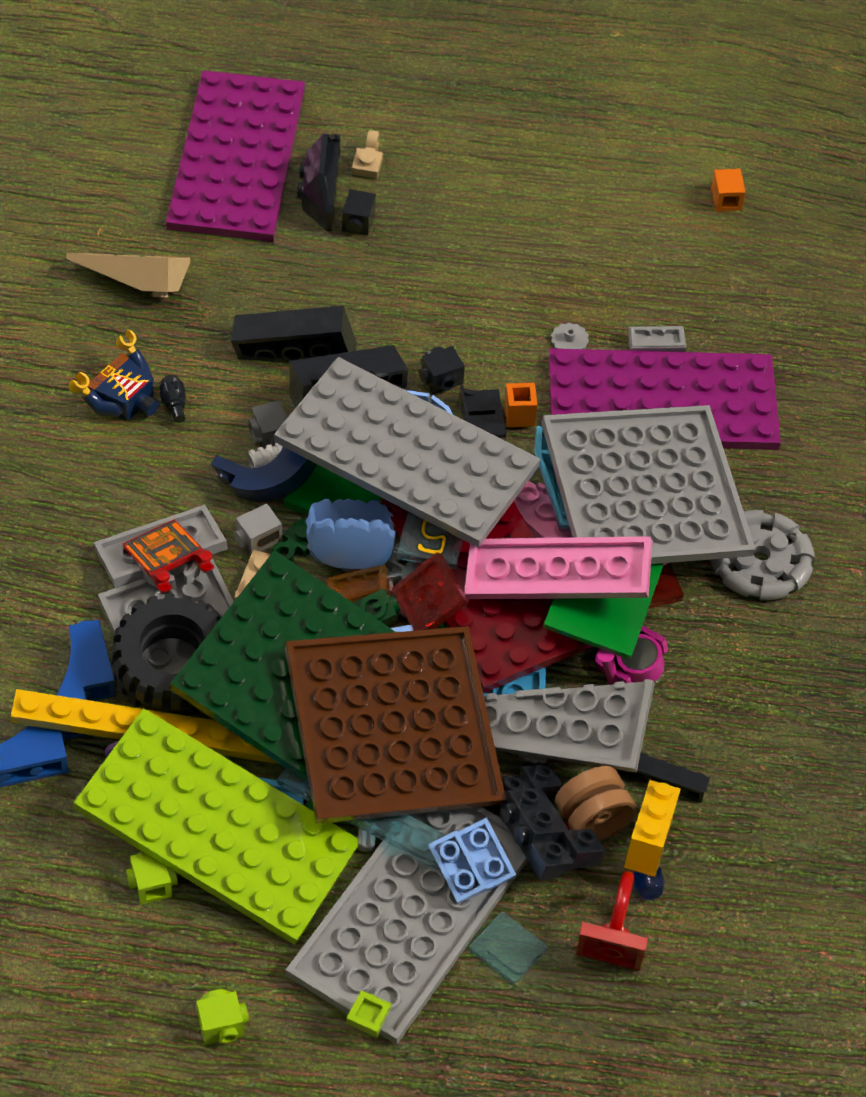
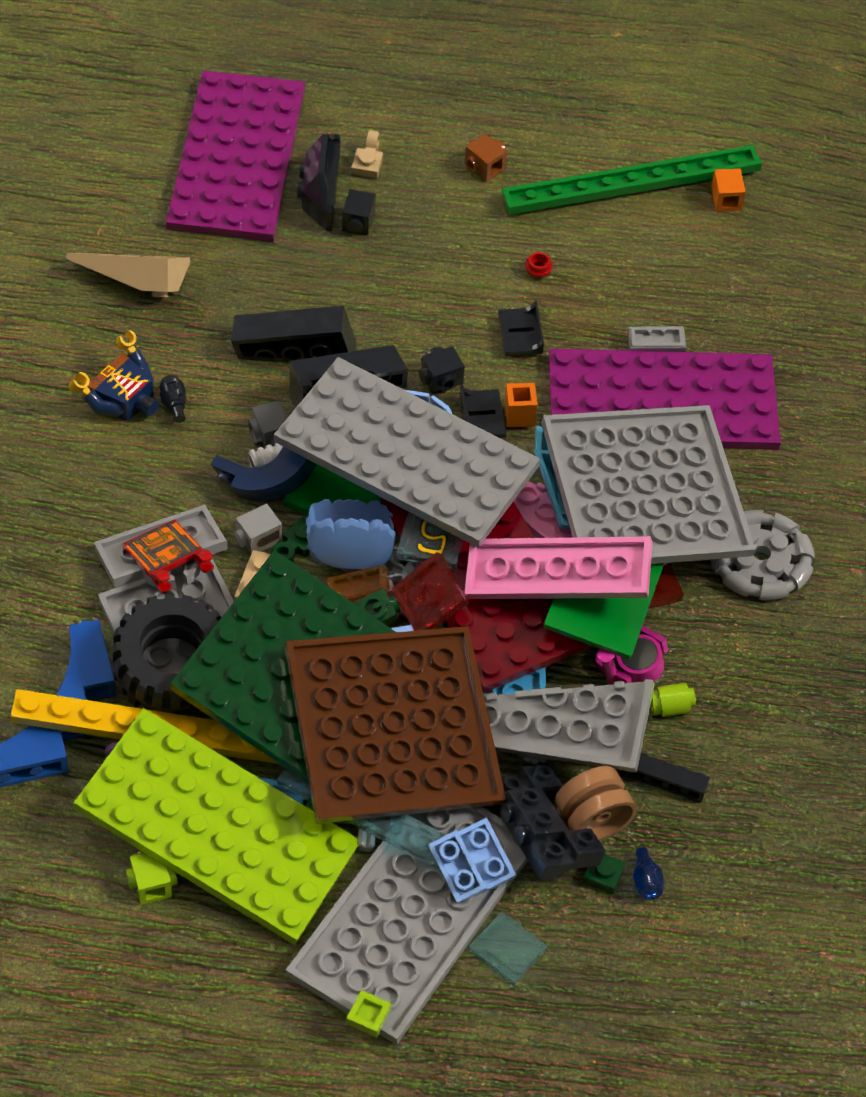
lime brick [196,989,249,1045] -> none
light grey piece [551,323,589,349] -> none
red tile [576,871,648,971] -> none
yellow arch [624,780,681,877] -> none
none -> dark orange brick [464,134,507,182]
none -> black piece [498,300,544,356]
none -> green plate [501,145,762,215]
none -> red plate [525,252,553,278]
none -> dark green plate [583,854,626,895]
none -> lime brick [650,682,696,717]

